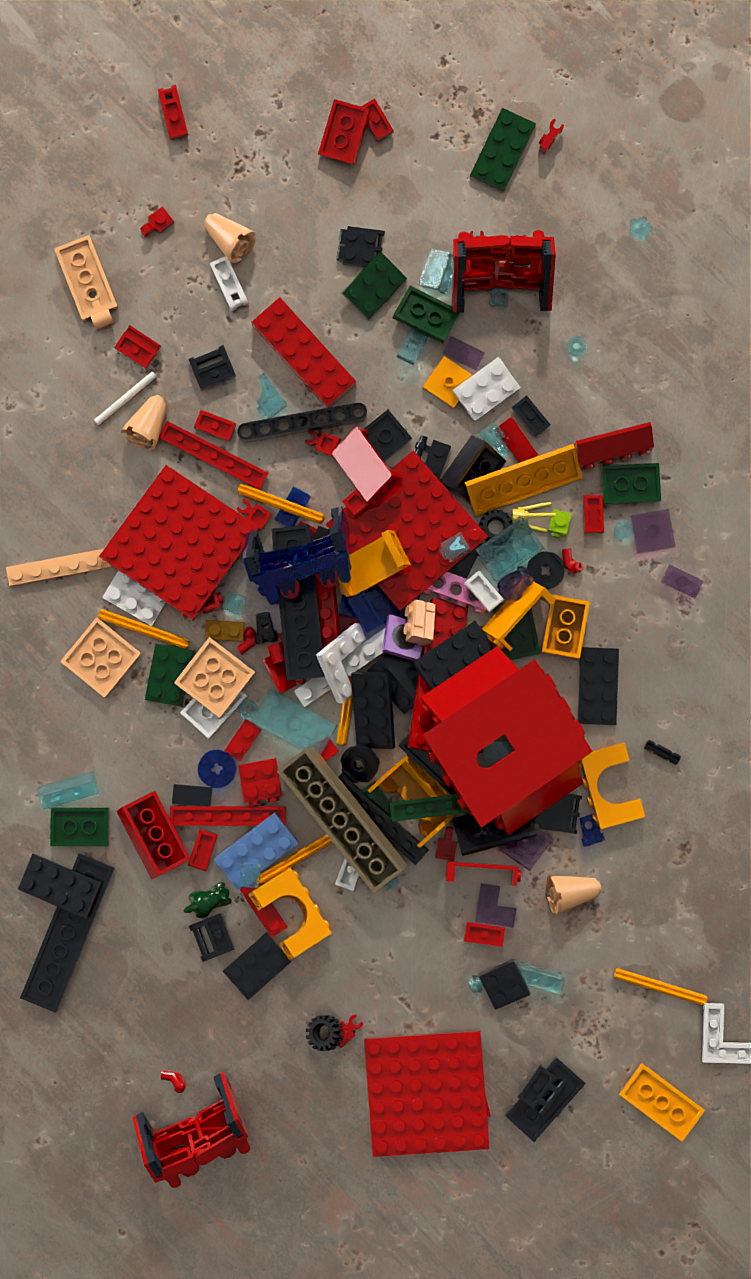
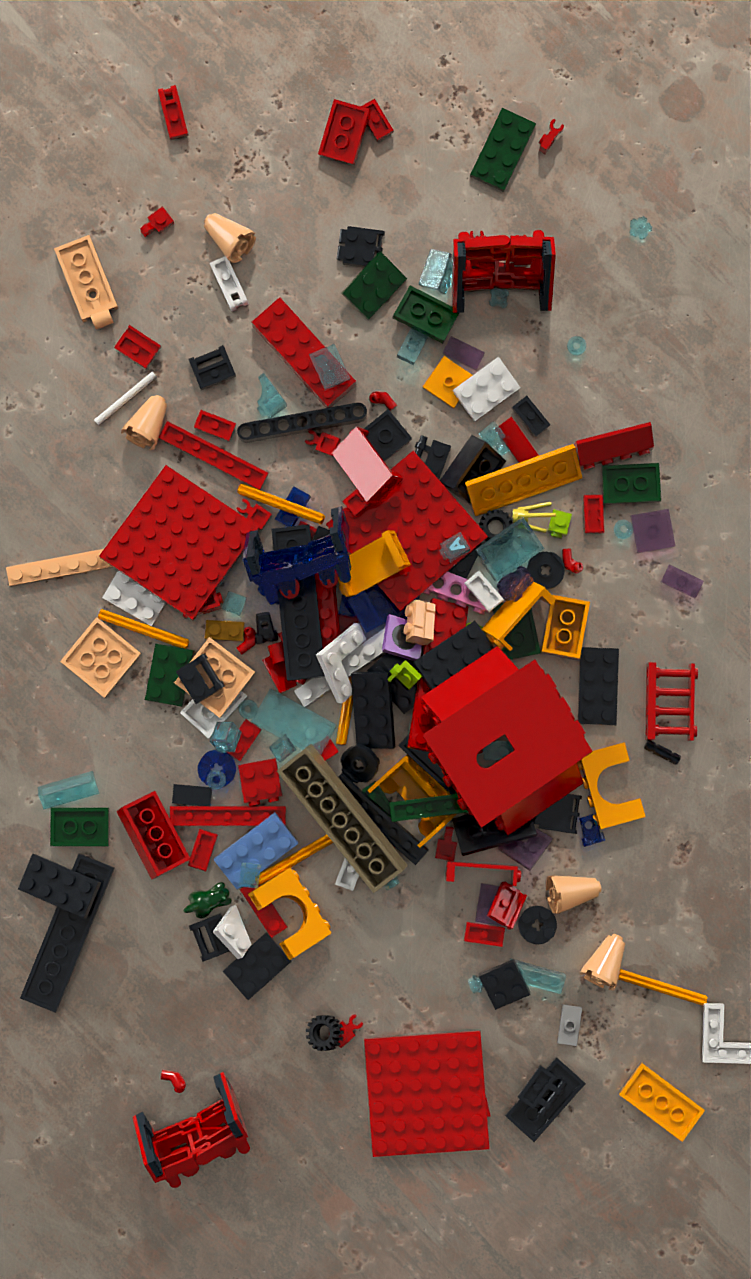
none -> black plate [176,653,225,705]
none -> clear light blue plate [207,770,226,790]
none -> clear light blue brick [210,722,242,753]
none -> white wing [213,905,251,959]
none -> clear light blue plate [269,734,296,763]
none -> clear light blue plate [309,344,350,390]
none -> red arm [369,391,397,411]
none -> lime bracket [387,660,422,690]
none -> red plate [487,881,527,930]
none -> black plate [518,905,557,945]
none -> light grey plate [557,1004,582,1046]
none -> light nougat cone [580,934,625,991]
none -> red fence [645,662,698,741]

